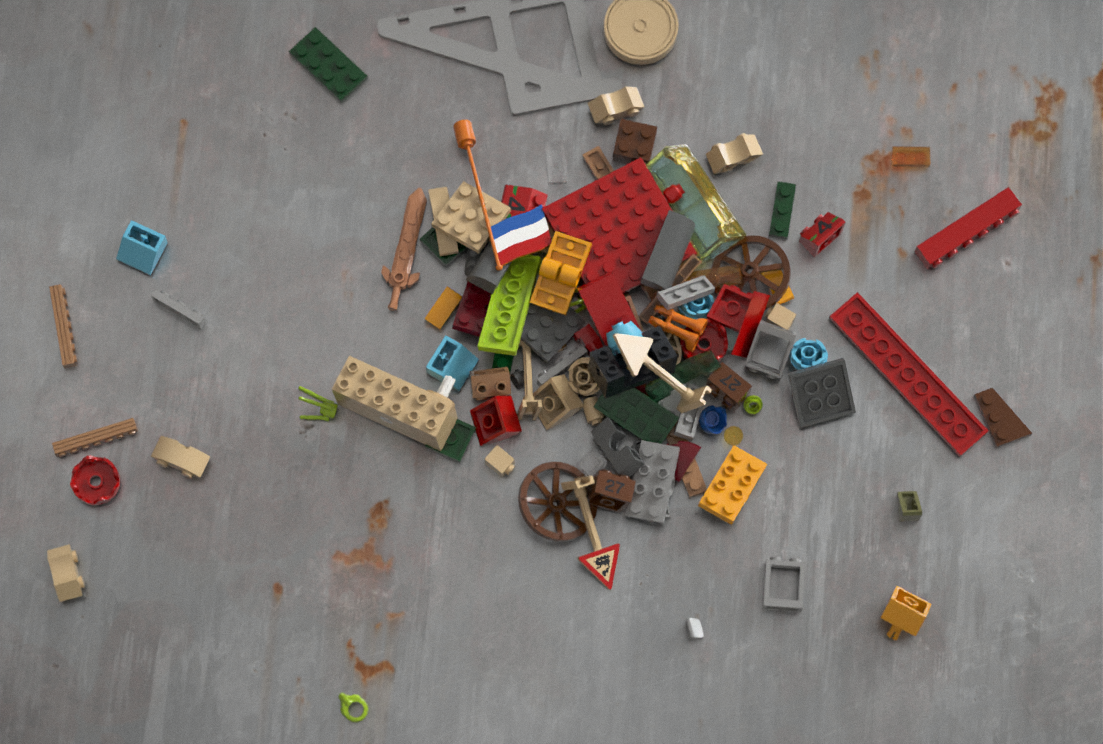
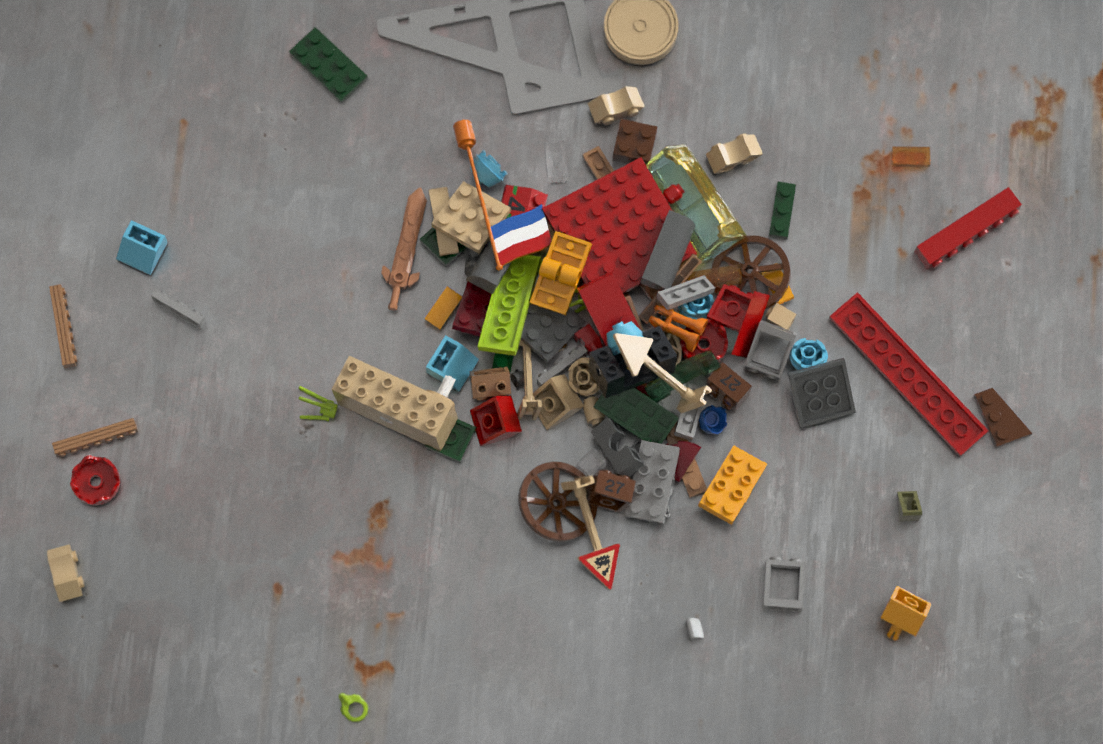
tan brick [151,436,210,478] -> none
tan brick [484,445,515,478] -> none
clear yellow piece [724,426,743,446] -> none
lime plate [743,395,763,414] -> none
red slope [799,212,846,258] -> none
none -> medium azure cone [470,150,507,188]

